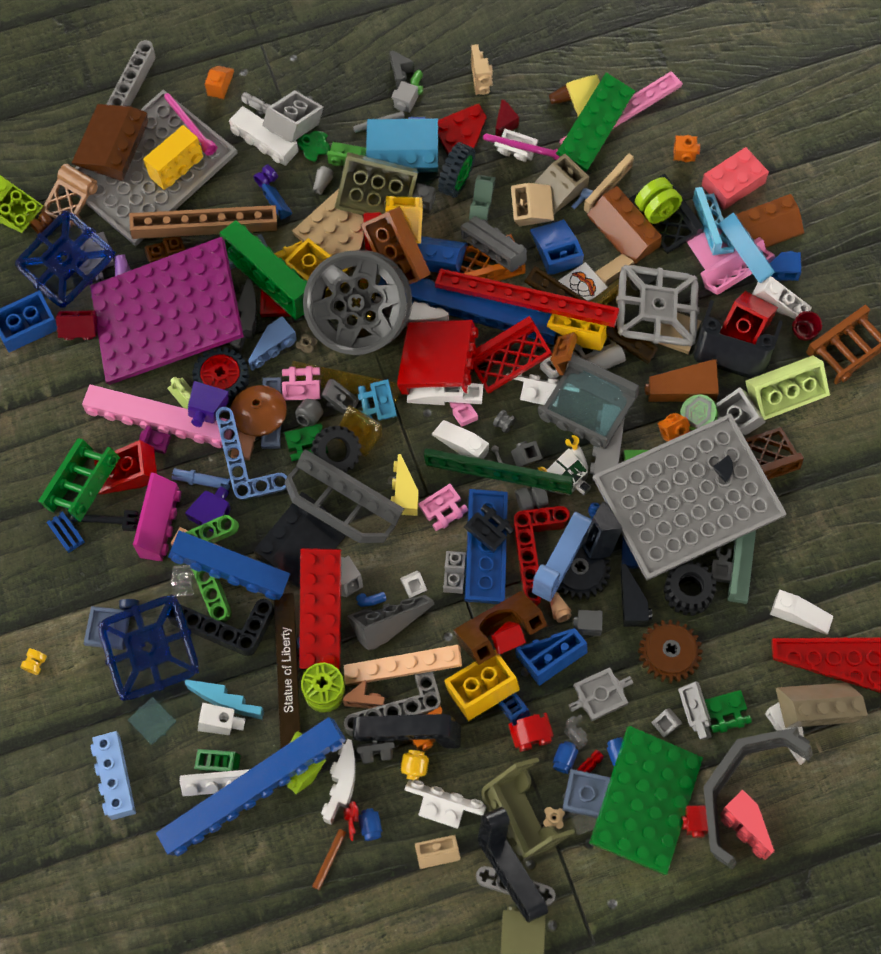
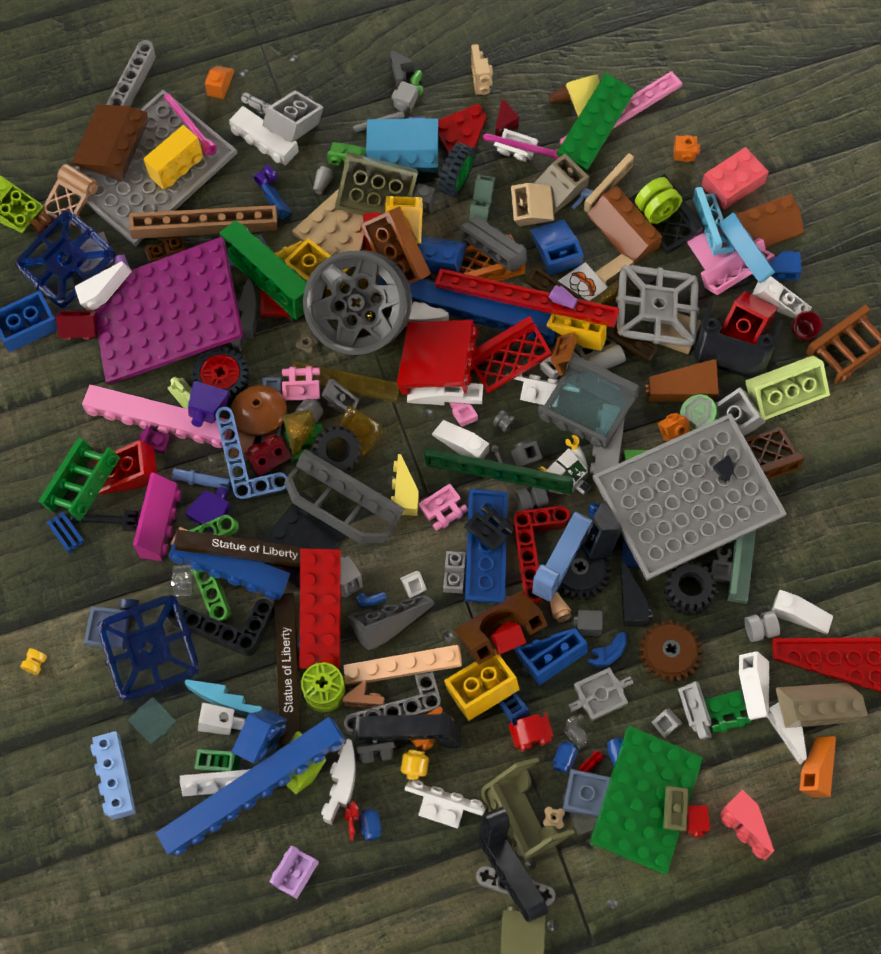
medium blue slope [248,316,297,370] -> none
green plate [297,131,331,162] -> none
dark orange bar [312,829,346,890] -> none
dark azure plate [358,379,397,424] -> none
tan slope [415,835,460,869] -> none
dark grey panel [704,727,813,870] -> none
none -> white slope [75,261,132,311]
none -> dark brown tile [175,529,303,567]
none -> blue brick [232,709,287,763]
none -> dark red brick [244,434,292,477]
none -> lavender bracket [270,845,319,899]
none -> clear yellow slope [282,409,315,457]
none -> medium lavender cone [549,285,578,309]
none -> blue piece [588,632,627,667]
none -> olive plate [663,786,688,831]
none -> white slope [739,651,769,720]
none -> light grey wheel [744,611,780,642]
none -> orange slope [799,736,836,797]

